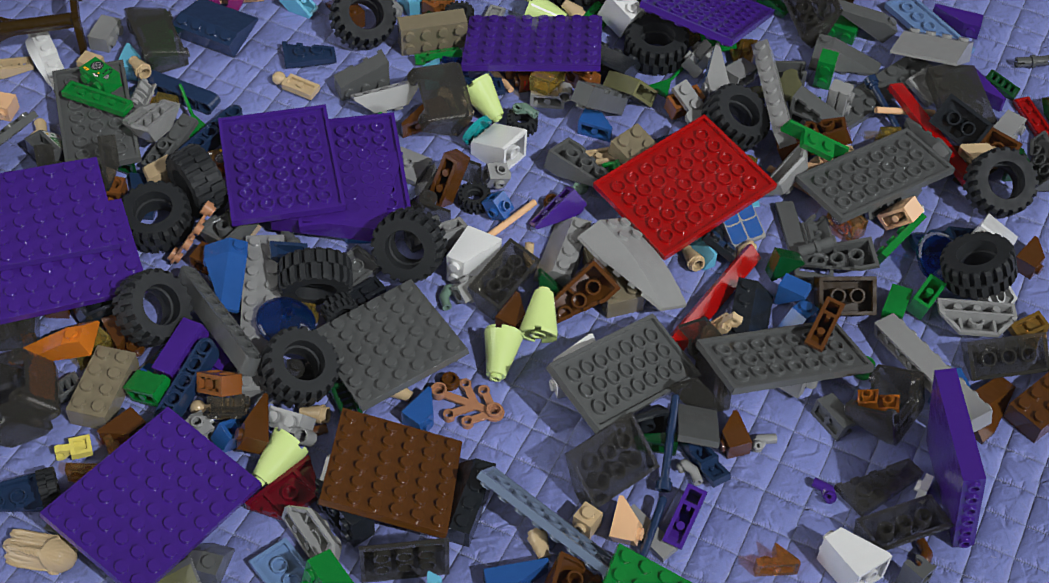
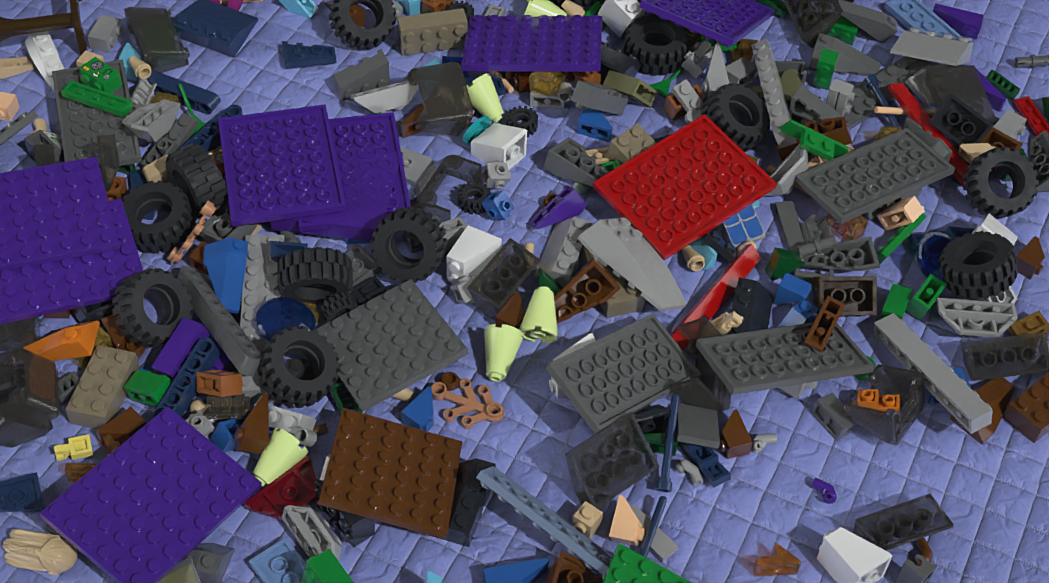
black tyre [35,466,61,508] -> none
tan plate [272,71,320,100] -> none
tan cone [299,404,331,424] -> none
clear smoke slope [358,538,449,583] -> none
green hinge [414,46,462,65] -> none
reddish brown brick [426,149,470,209] -> none
sand green arm [439,284,454,311] -> none
light nougat bar [488,199,537,236] -> none
sand green arm [512,103,539,119] -> none
tan cone [527,528,551,559] -> none
dark purple slope [662,483,708,550] -> none
clear smoke wing [834,458,924,518] -> none
white plate [914,473,934,503] -> none
dark purple panel [926,368,986,548] -> none

